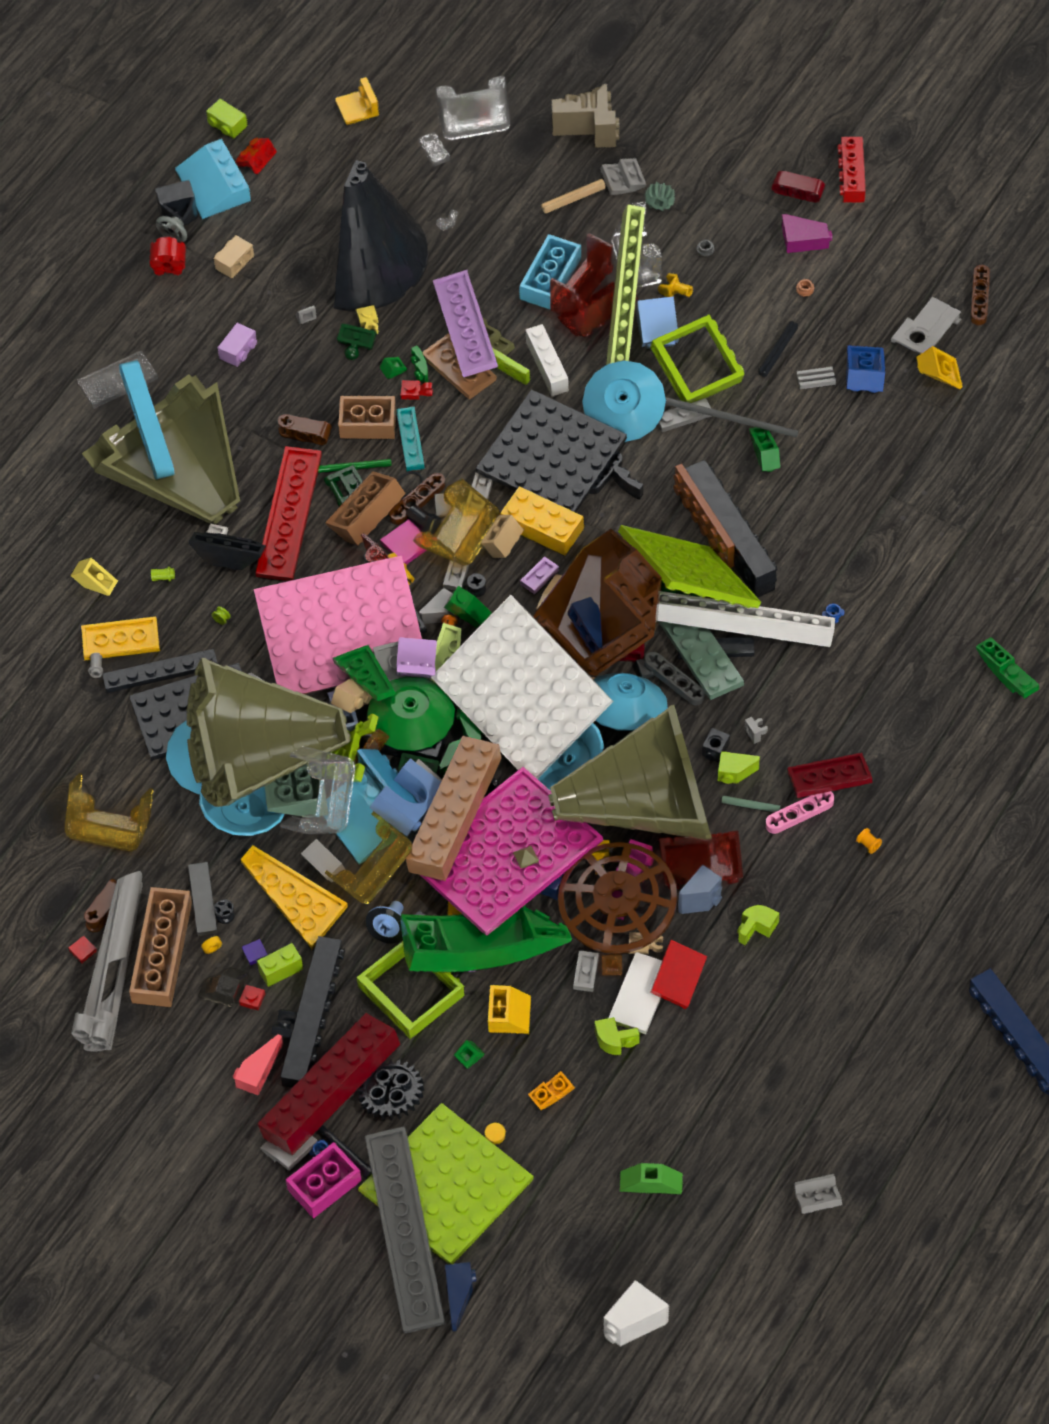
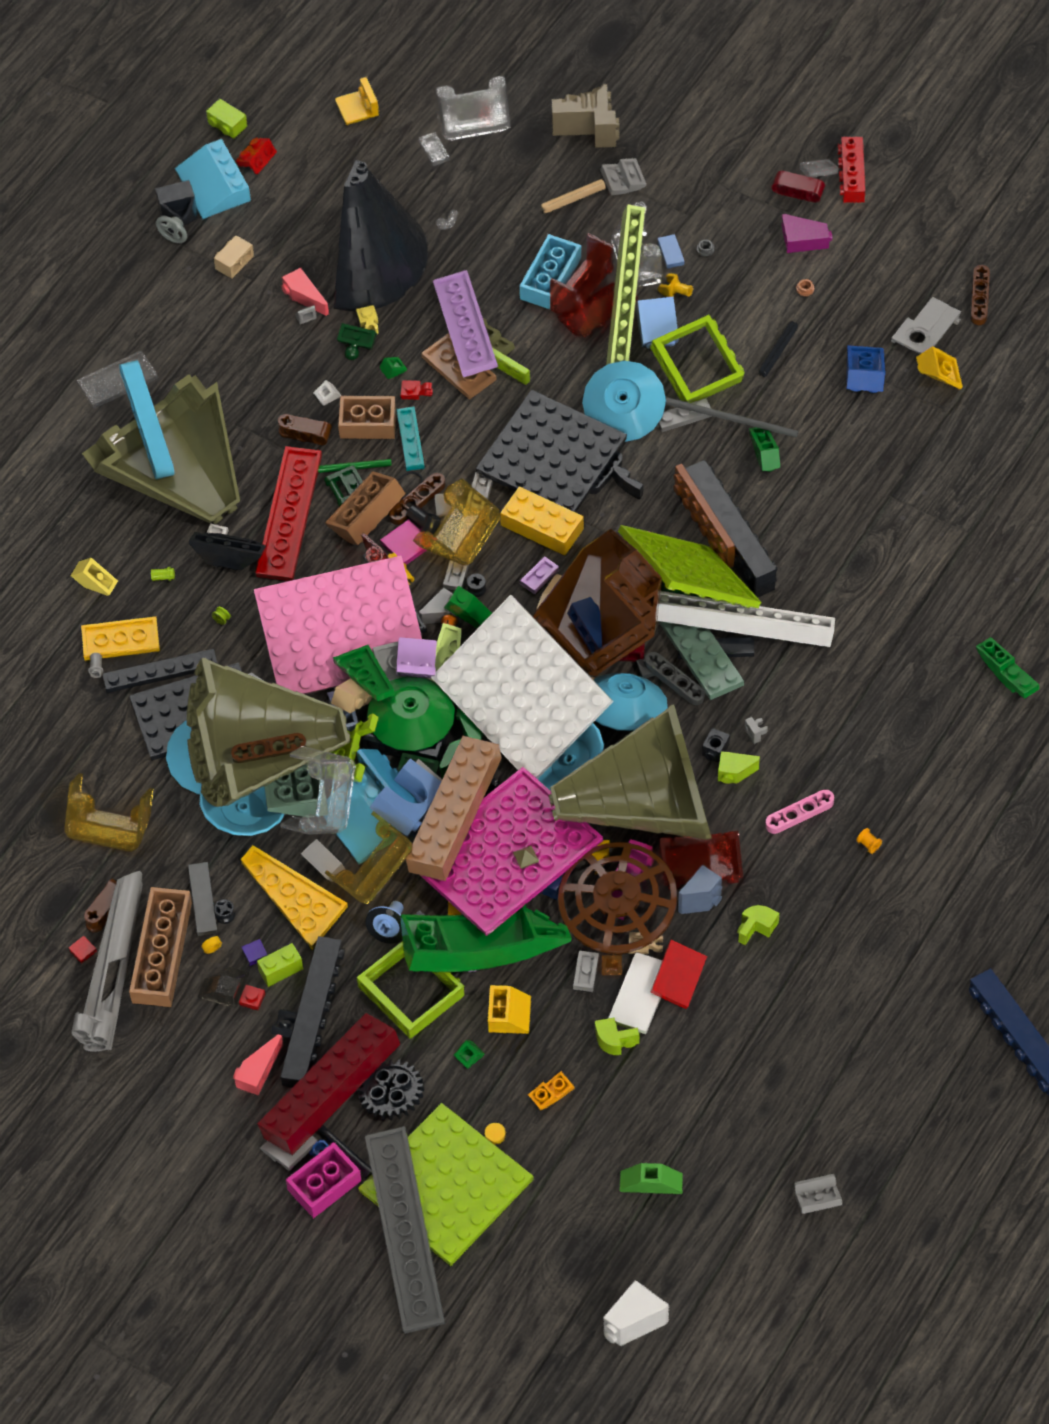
red brick [149,237,186,275] -> none
lavender brick [218,323,257,367] -> none
clear orange slope [354,729,389,764] -> none
green slope [410,345,428,383] -> none
dark blue slope [445,1262,476,1332] -> none
tan brick [481,515,523,558] -> none
white brick [526,324,569,396] -> none
sand green gear [645,182,675,211] -> none
sand green bar [722,796,781,813] -> none
dark red tile [787,753,873,798] -> none
light grey tile [797,367,836,389] -> none
blue plate [822,604,844,623] -> none
none -> reddish brown beam [231,733,306,763]
none -> coral slope [282,268,329,316]
none -> white slope [313,380,341,405]
none -> medium blue tile [658,234,684,269]
none -> clear plate [799,159,838,178]

